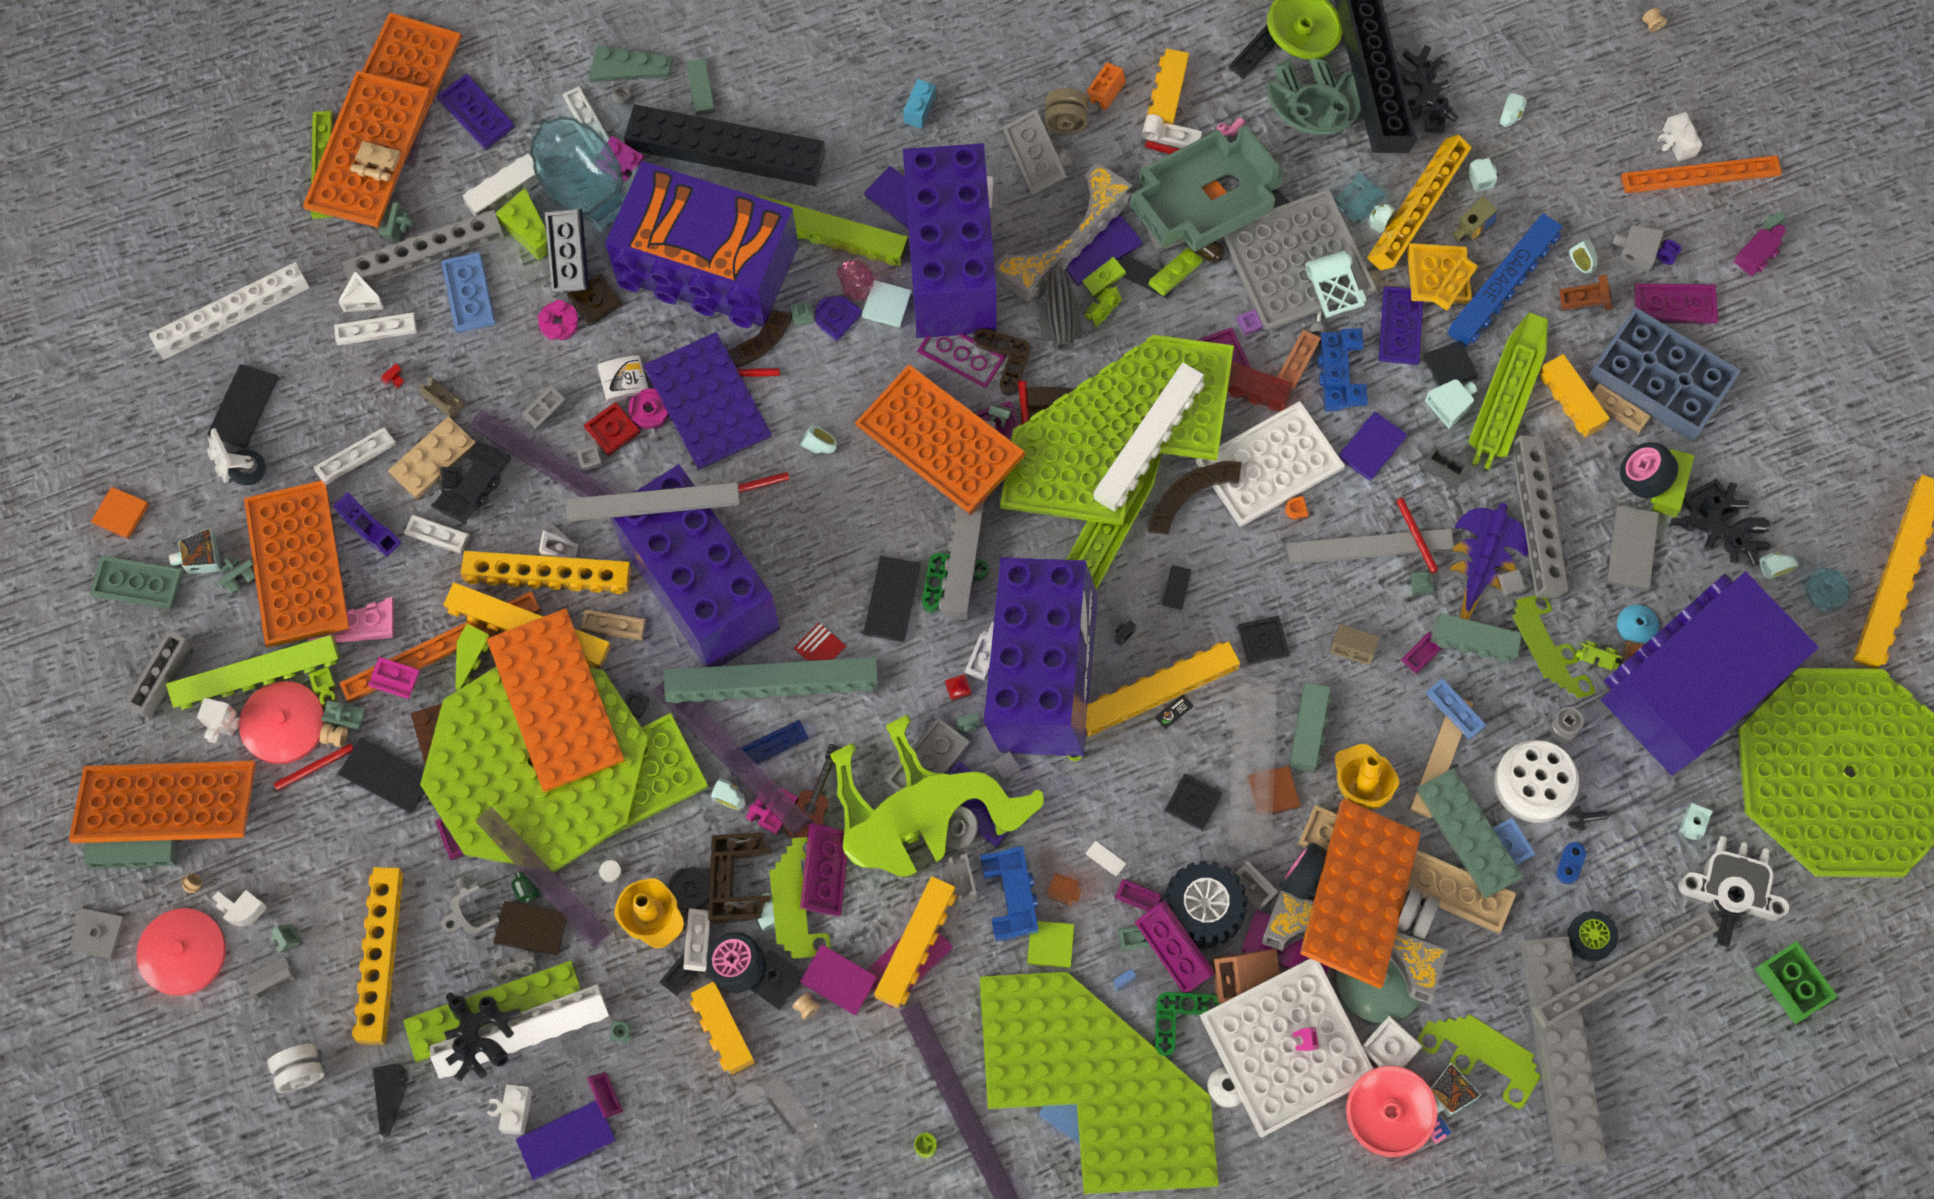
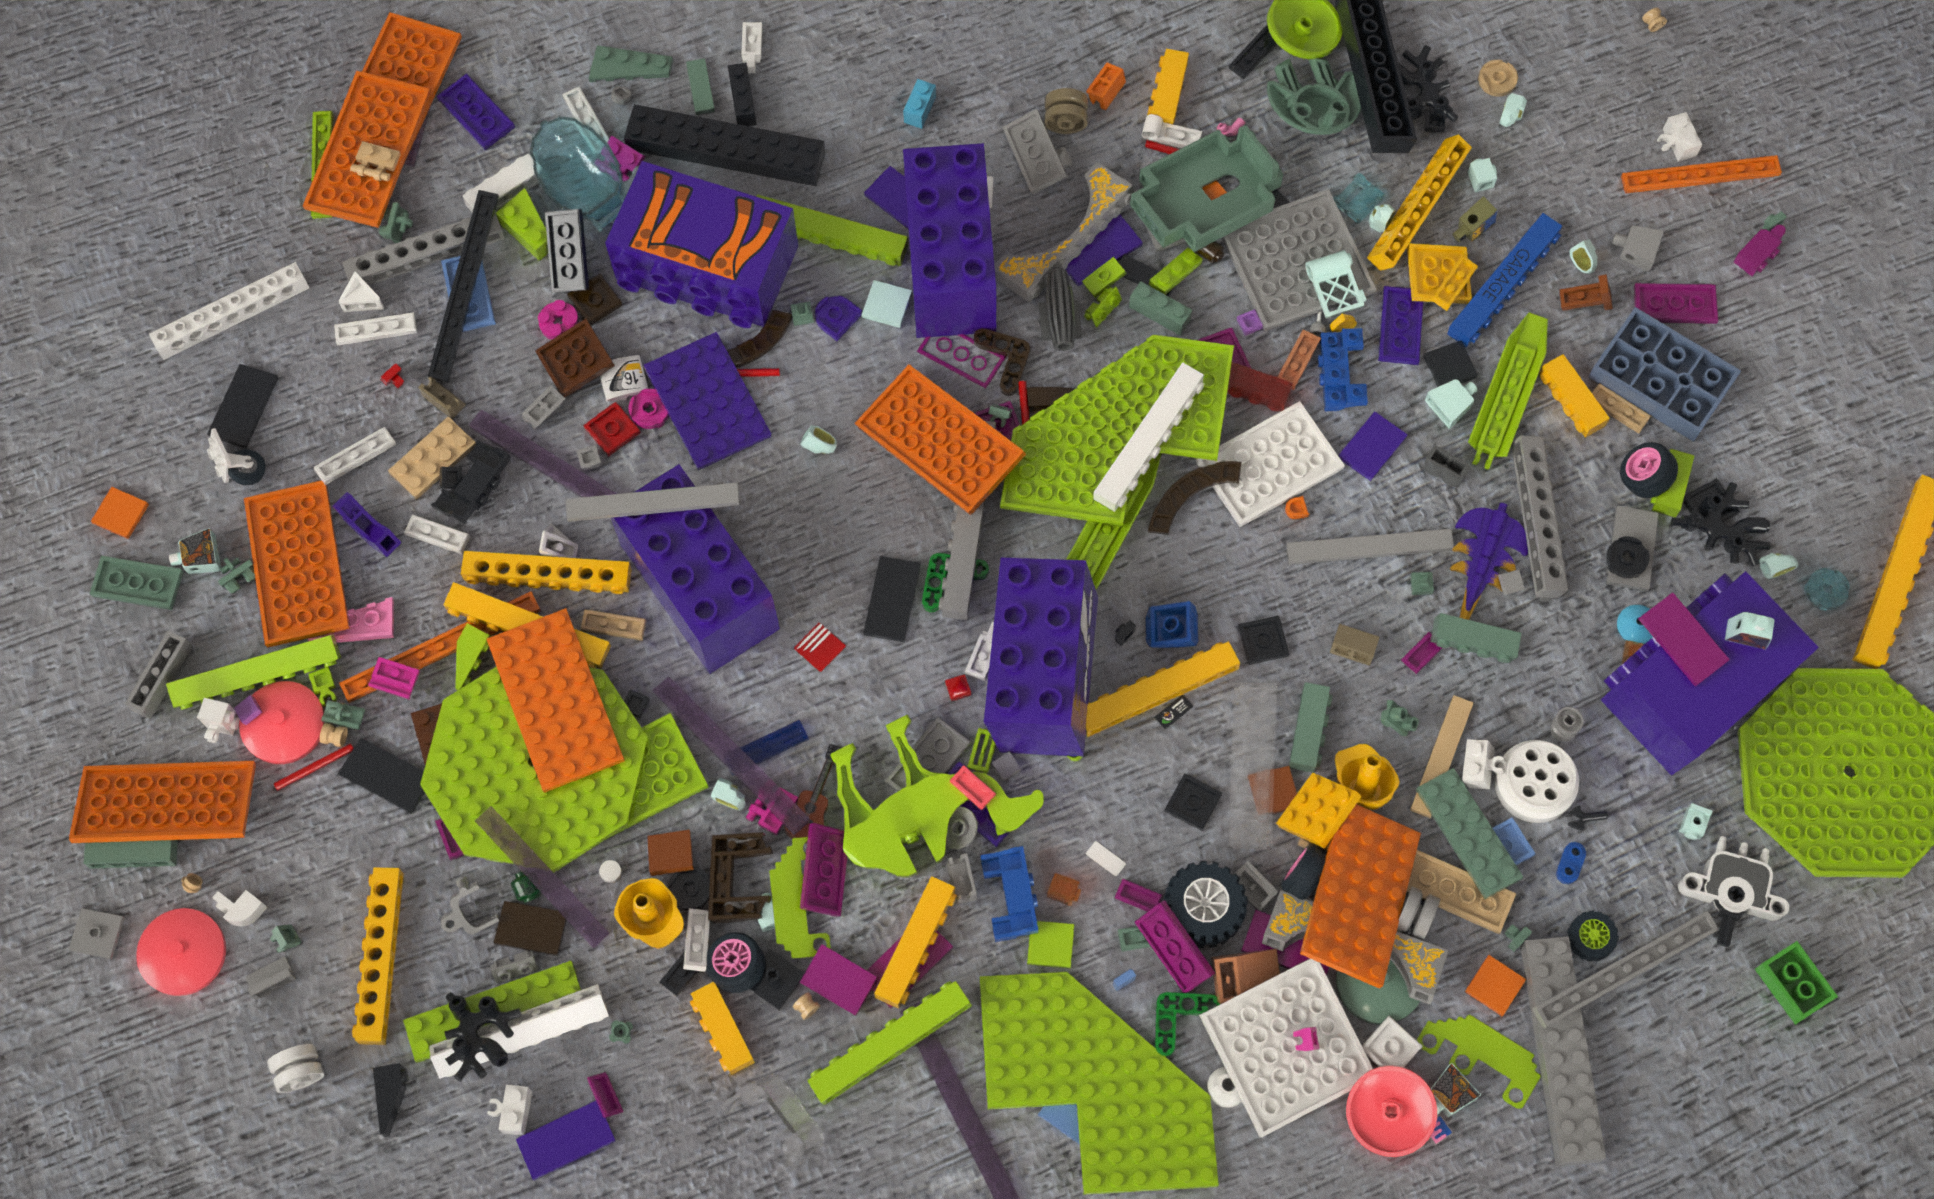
sand green brick [664,657,878,703] -> none
red bar [738,472,790,493] -> none
clear pink animal [836,258,875,301] -> none
lime wheel [914,1133,937,1158] -> none
sand green plate [957,712,980,733] -> none
black tile [1162,565,1192,610] -> none
red bar [1396,498,1439,574] -> none
medium blue plate [1426,678,1486,740] -> none
lime piece [1512,595,1595,699] -> none
lime hinge [1575,640,1622,671] -> none
dark purple wheel [1656,240,1682,265] -> none
none -> medium lavender tile [234,695,262,725]
none -> black plate [428,190,499,383]
none -> reddish brown plate [535,318,615,398]
none -> dark orange tile [647,829,694,876]
none -> black brick [727,63,757,126]
none -> white hinge [741,22,763,73]
none -> lime brick [807,981,972,1105]
none -> coral tile [950,765,996,810]
none -> lime tile [967,728,996,774]
none -> sand green brick [1129,281,1192,336]
none -> blue slope [1145,601,1199,648]
none -> yellow plate [1276,772,1362,849]
none -> yellow tile [1330,314,1357,332]
none -> sand green hips [1380,700,1419,736]
none -> white brick [1462,739,1506,789]
none -> orange tile [1465,955,1526,1016]
none -> tan tile [1478,59,1518,97]
none -> sand green tile [1504,924,1532,952]
none -> black plate [1606,536,1650,578]
none -> magenta tile [1639,592,1730,686]
none -> light aqua torso [1725,612,1774,649]

